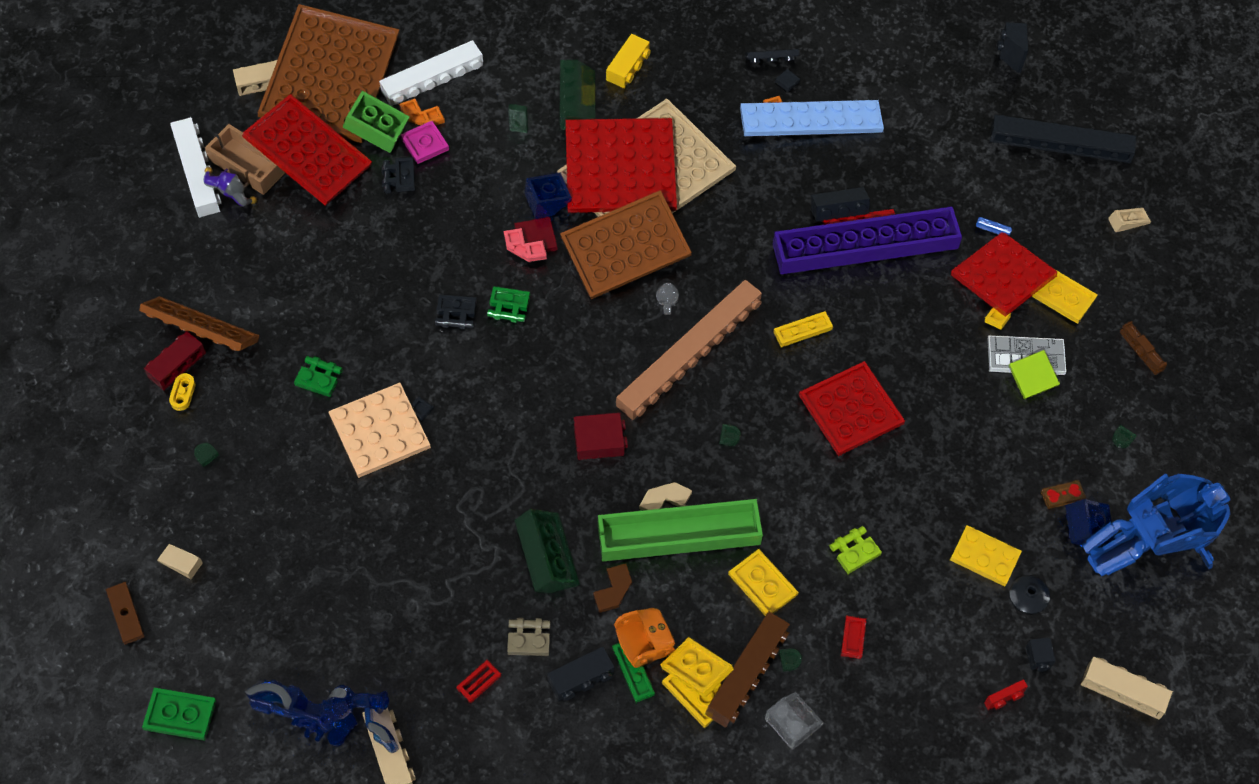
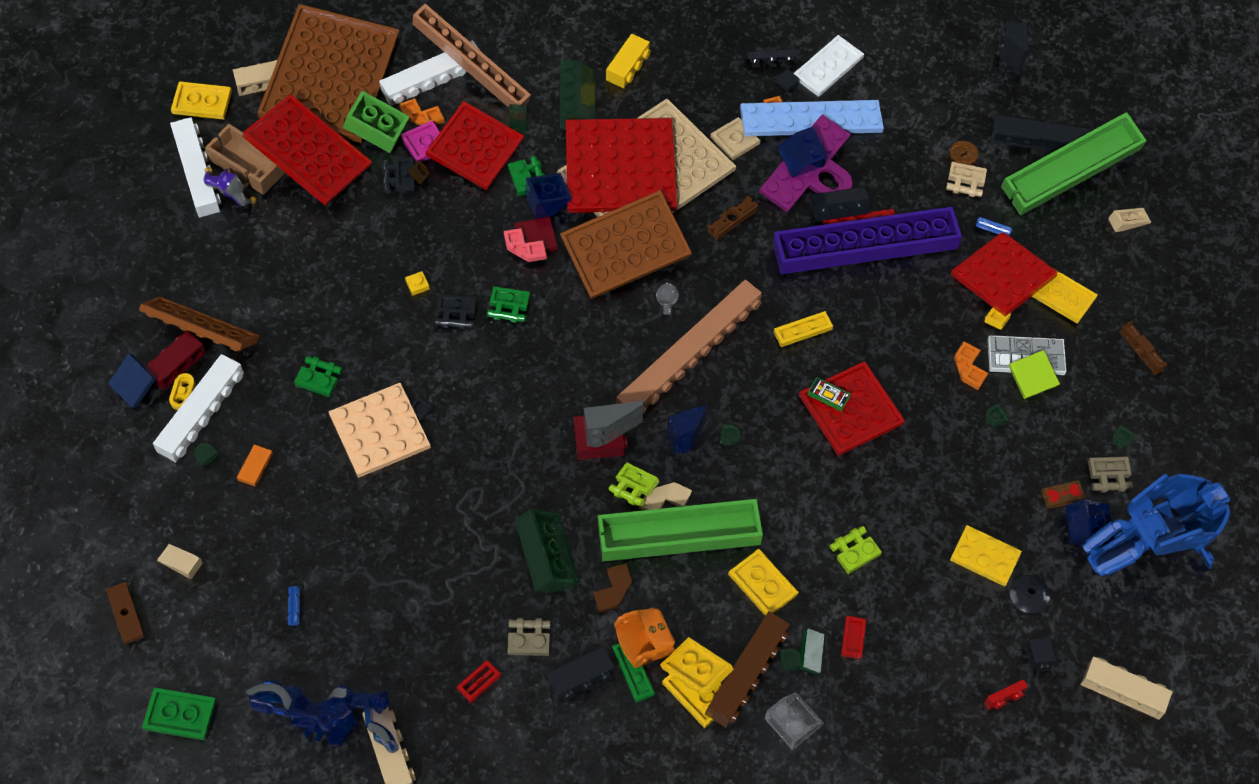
none -> dark blue tile [108,354,156,408]
none -> white brick [153,354,243,462]
none -> yellow plate [171,82,232,120]
none -> orange tile [237,445,273,487]
none -> blue axle [288,586,300,626]
none -> yellow plate [405,272,430,296]
none -> dark brown tile [407,160,431,184]
none -> nougat brick [412,4,531,114]
none -> red plate [426,101,524,190]
none -> green plate [508,156,547,196]
none -> dark grey slope [584,401,643,447]
none -> lime plate [609,463,659,507]
none -> clear blue slope [667,405,706,454]
none -> reddish brown piece [707,196,758,240]
none -> tan tile [711,117,760,161]
none -> magenta plate [759,114,852,213]
none -> clear blue slope [777,127,828,178]
none -> white tile [794,35,864,97]
none -> tile [799,628,825,675]
none -> tile [807,377,851,412]
none -> tan plate [946,162,987,197]
none -> clear orange gear [950,141,978,165]
none -> orange tile [954,341,988,390]
none -> clear green tile [985,403,1009,426]
none -> bright green piece [1001,112,1146,216]
none -> dark tan plate [1088,457,1133,493]

